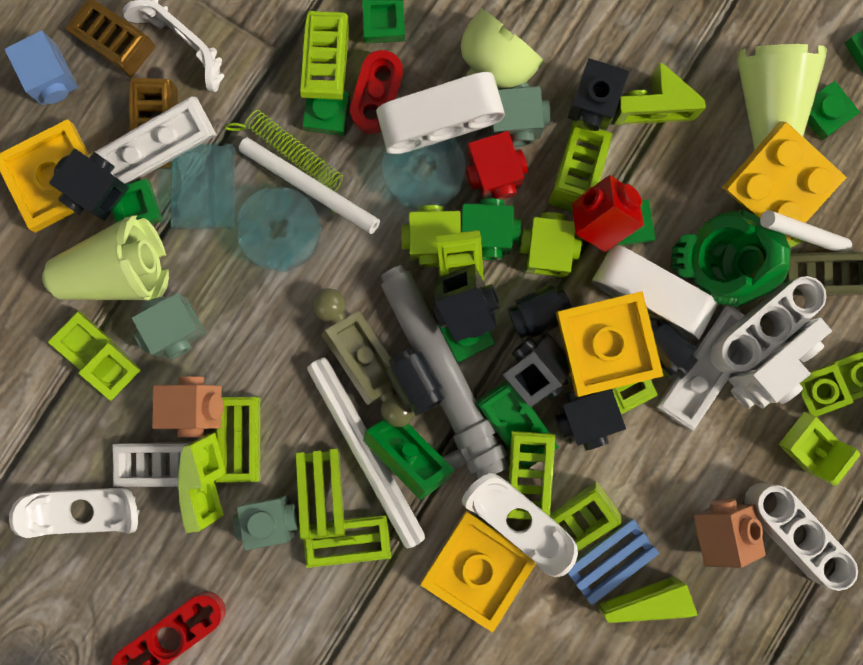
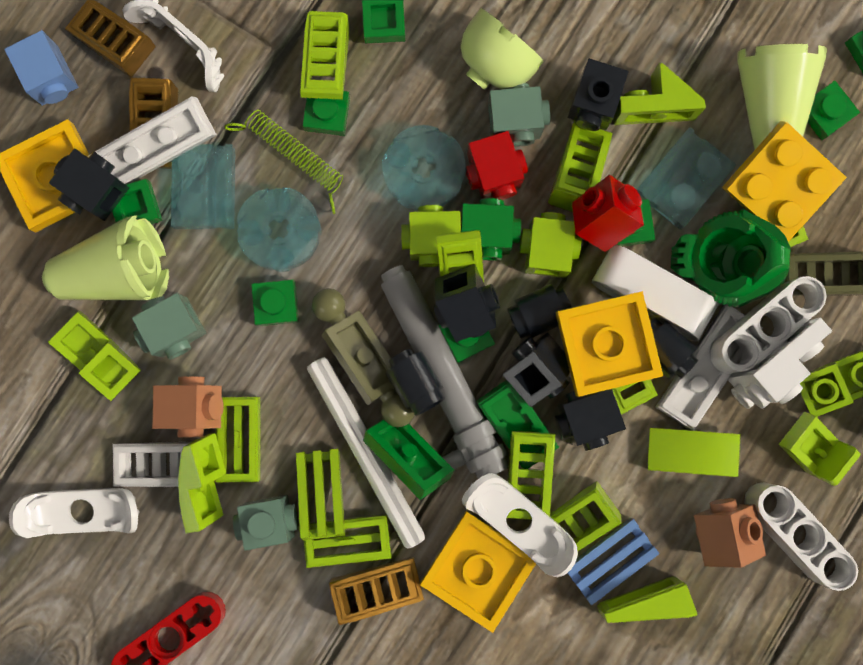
white piece [239,137,380,234] -> none
red plate [350,50,403,134] -> none
white beam [376,72,505,154] -> none
white bar [760,210,852,252] -> none
none -> green plate [251,280,299,326]
none -> pearl gold slope [329,557,424,625]
none -> clear light blue plate [637,127,736,230]
none -> lime slope [648,428,741,477]

